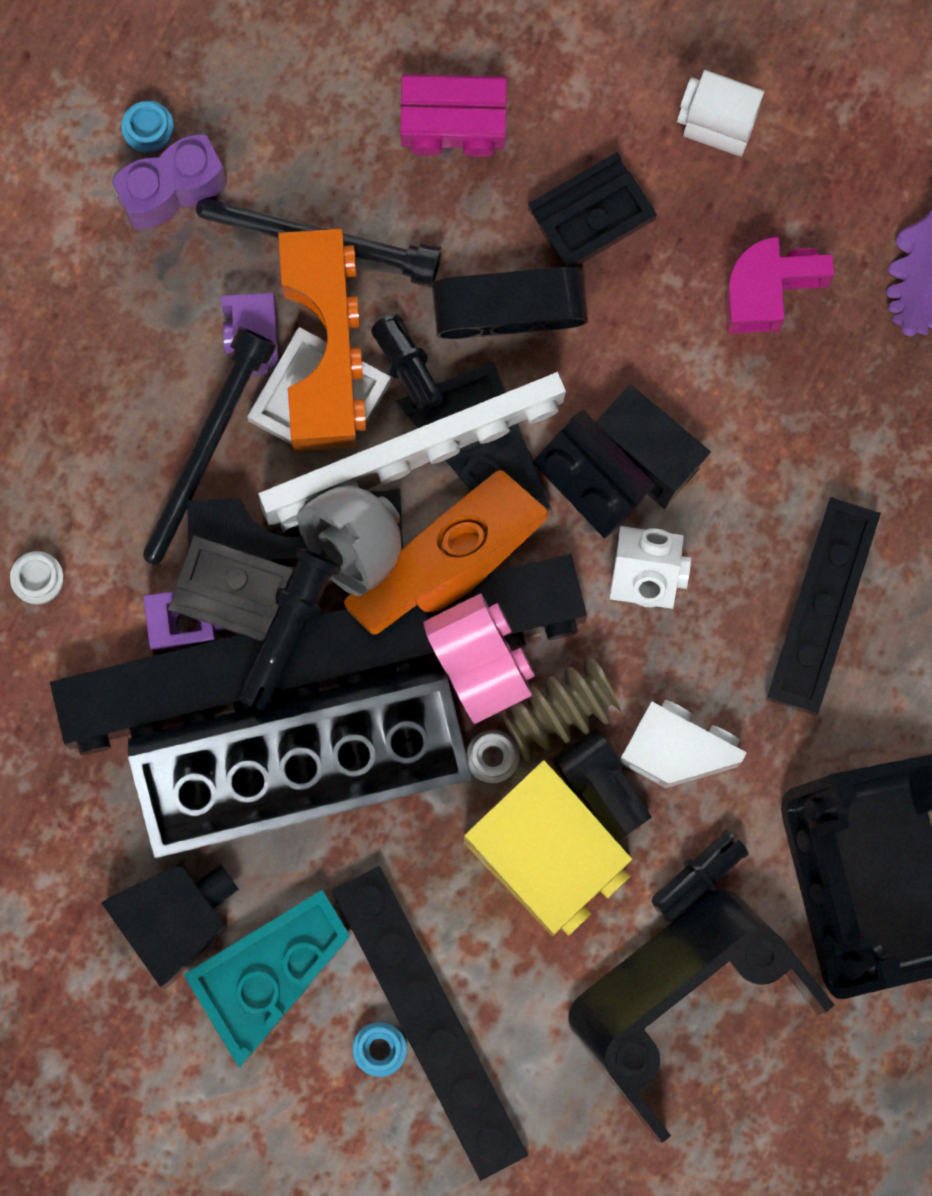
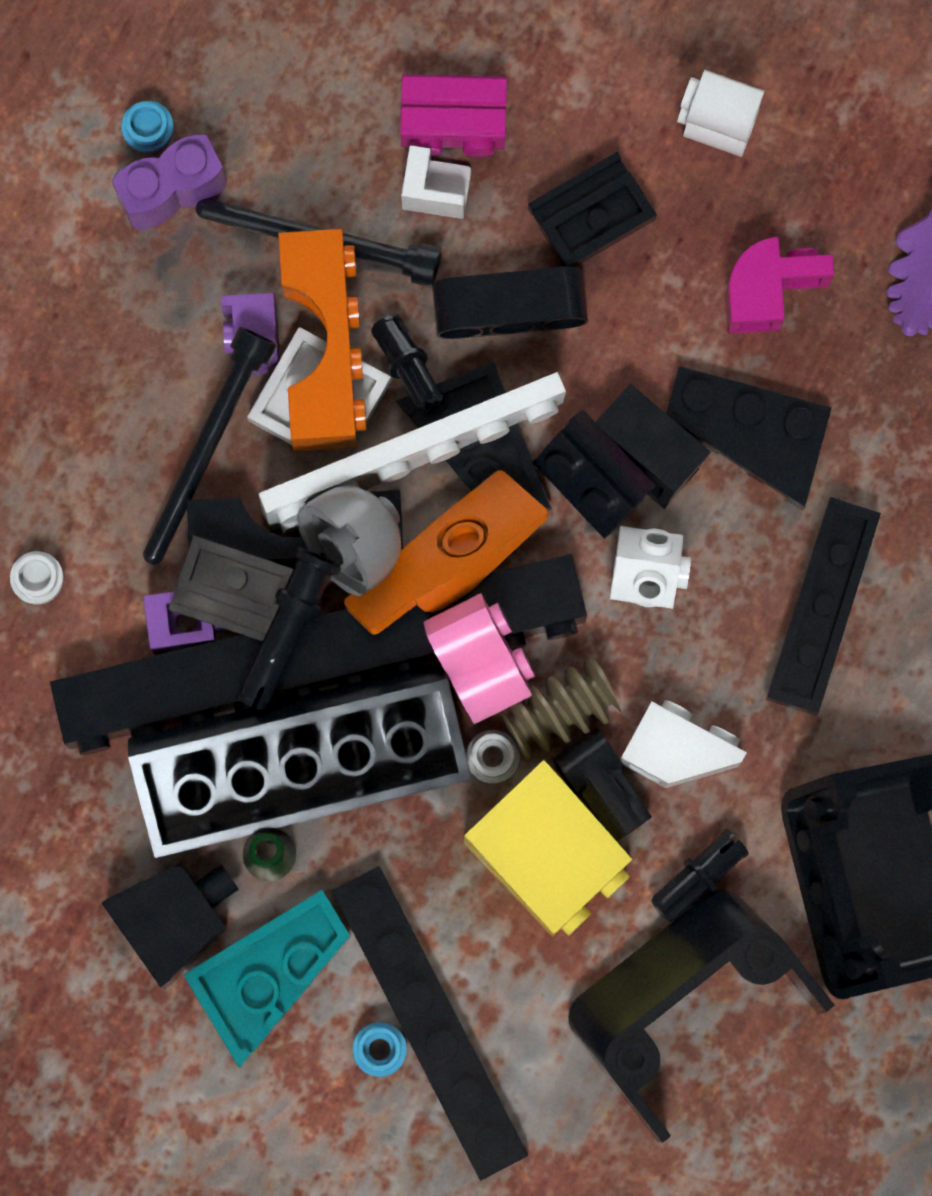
none -> dark green cone [243,828,296,881]
none -> white panel [401,146,471,219]
none -> black wing [666,366,832,511]

